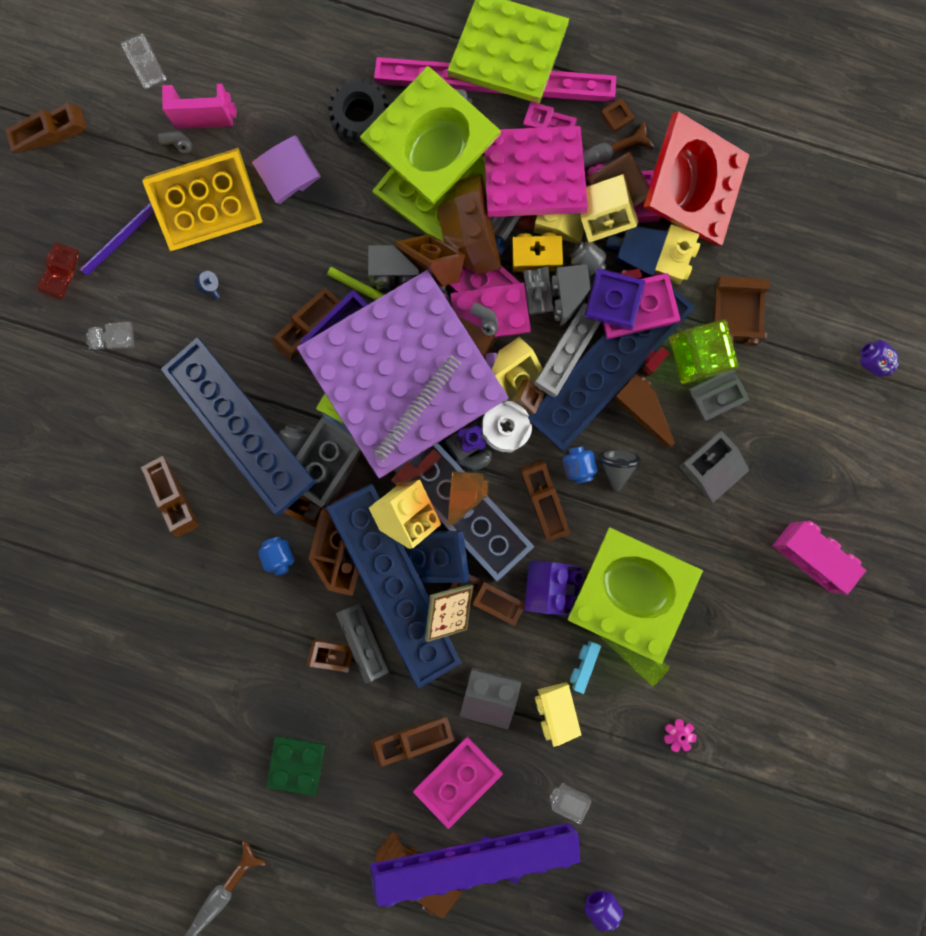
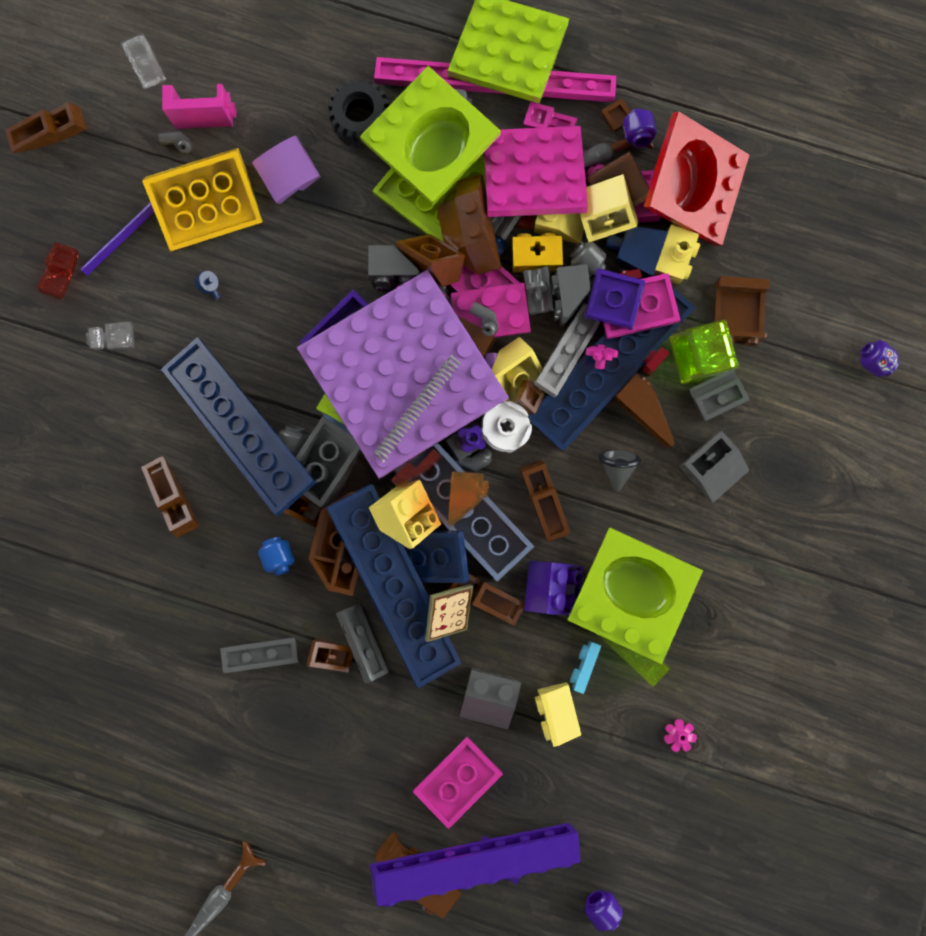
dark green plate [266,736,326,796] -> none
reddish brown slope [273,287,341,361] -> none
lime bar [327,267,384,301] -> none
reddish brown slope [370,717,454,767] -> none
clear brick [549,783,592,825] -> none
blue head [562,446,598,484] -> none
dark pink brick [772,521,867,595] -> none
none -> dark grey plate [220,637,300,673]
none -> dark pink plant [586,344,618,369]
none -> dark purple head [623,109,657,148]

